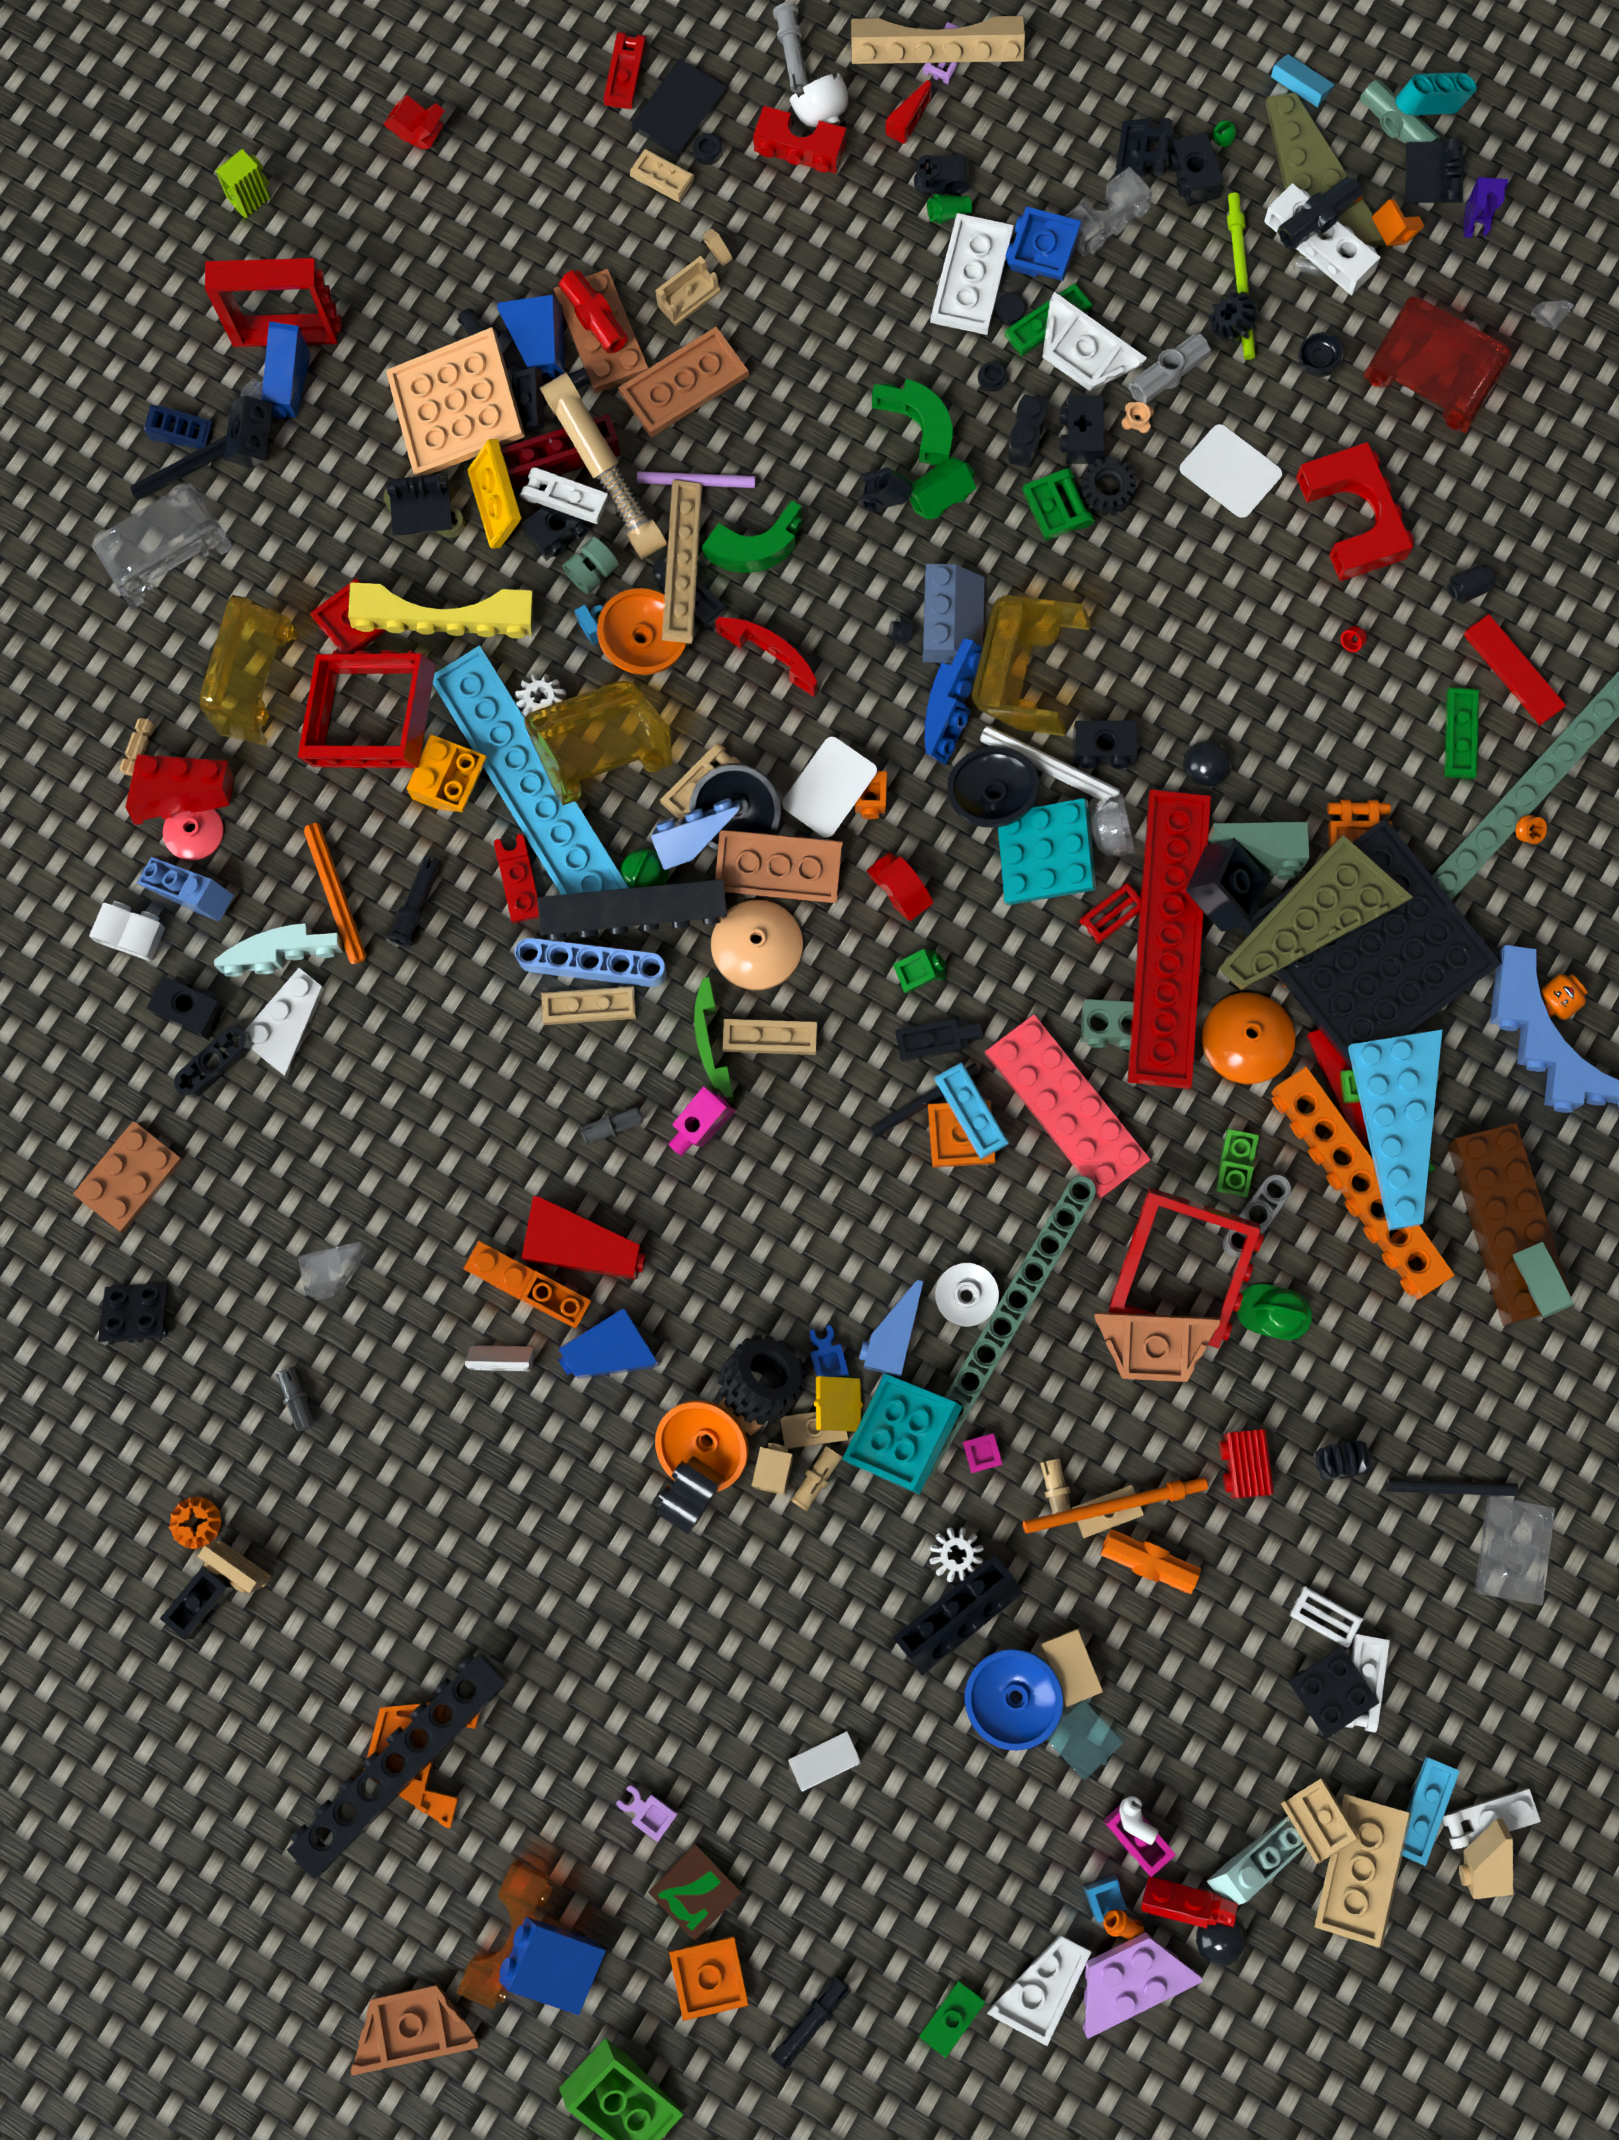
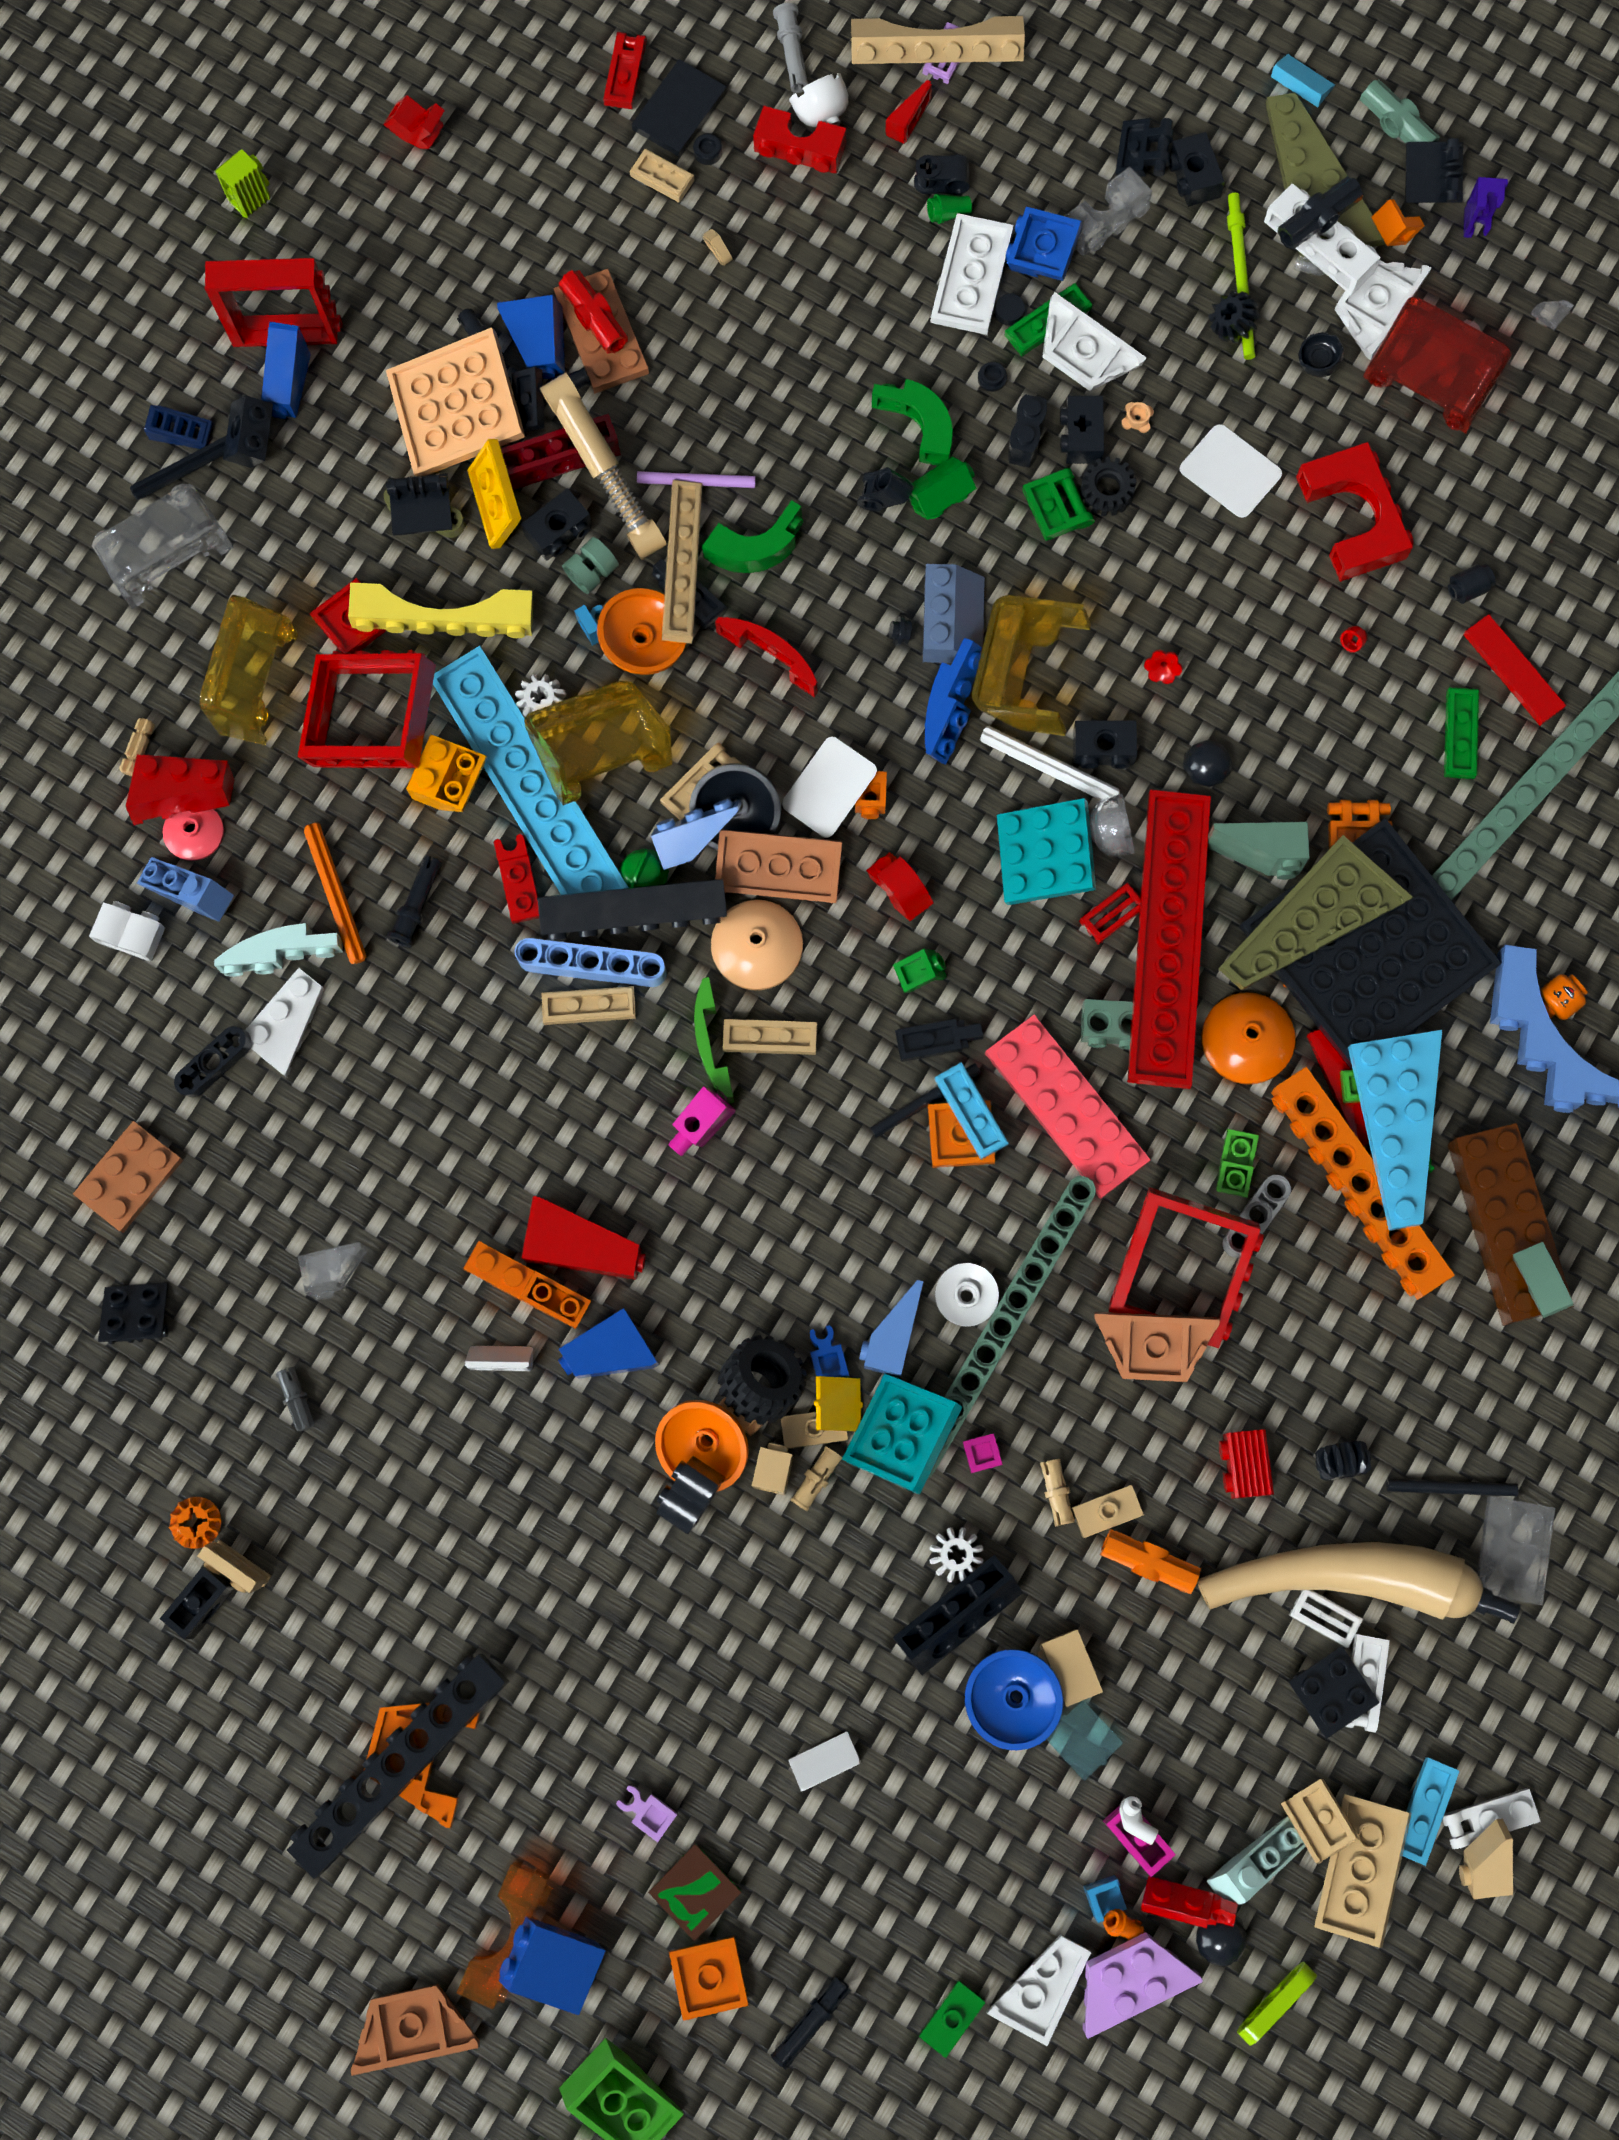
black brick [146,976,225,1040] -> none
clear plate [240,379,263,400] -> none
white plate [520,468,609,525] -> none
dark grey axle [580,1107,643,1145] -> none
nougat plate [618,327,749,438] -> none
tan hinge [655,256,721,326] -> none
black dish [947,746,1039,828] -> none
orange bar [1023,1477,1208,1534] -> none
light grey piece [1128,334,1211,404] -> none
black brick [1186,838,1269,932] -> none
green hinge [1212,120,1237,147] -> none
green piece [1236,1284,1312,1340] -> none
teal beam [1395,73,1477,115] -> none
orange bush [1515,815,1547,844] -> none
none -> red plant [1144,650,1183,684]
none -> tan animal [1197,1542,1521,1624]
none -> lime beam [1237,1962,1317,2046]
none -> white wing [1335,260,1431,360]

